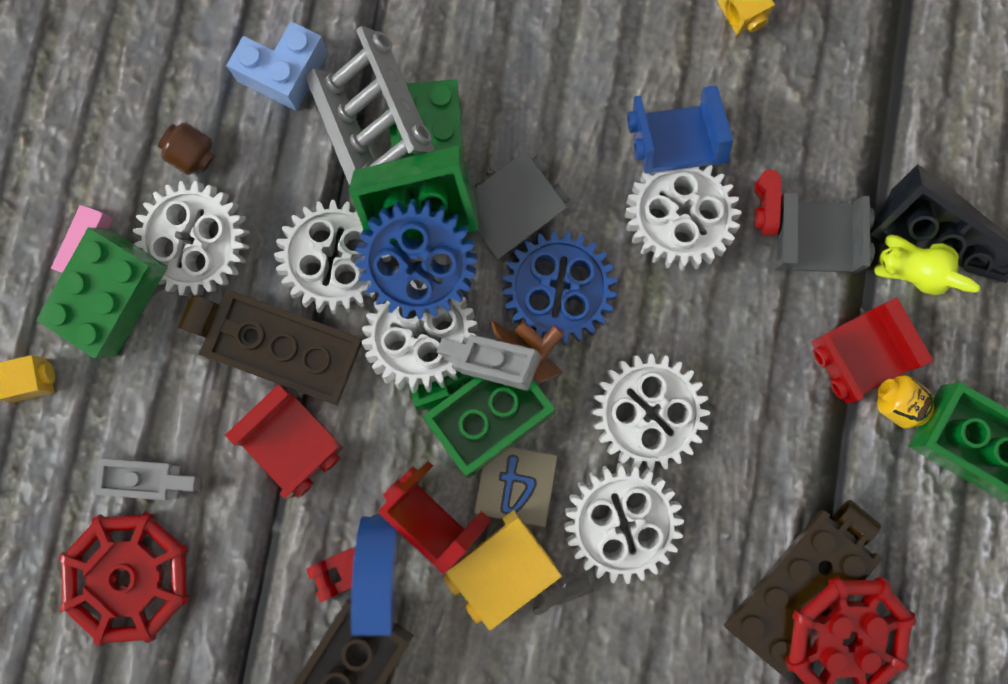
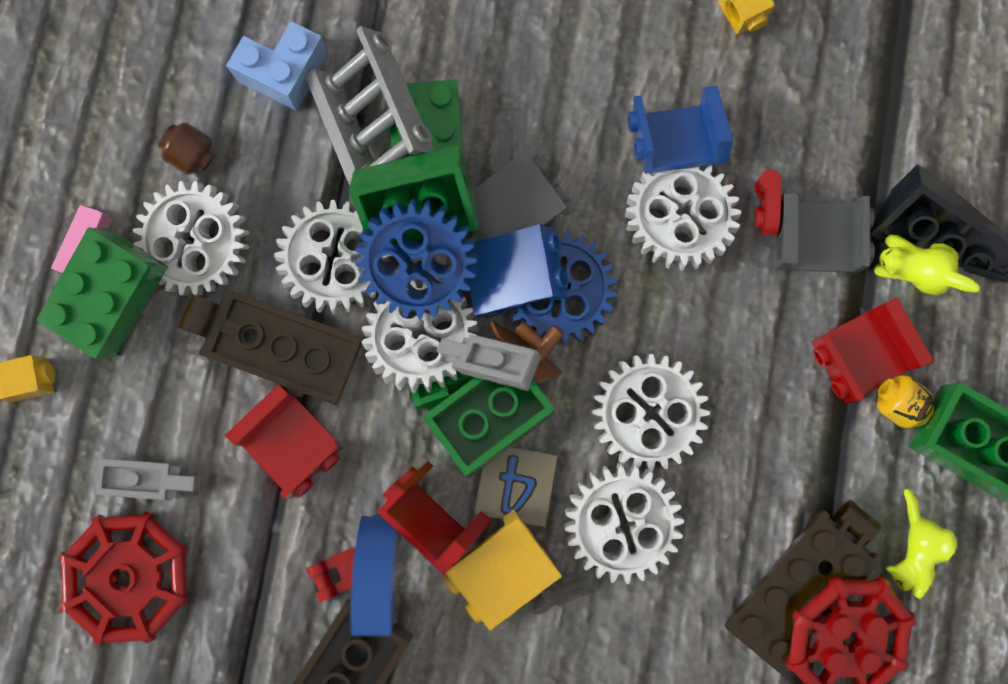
none -> blue panel [468,224,568,318]
none -> neon yellow animal [885,488,958,599]

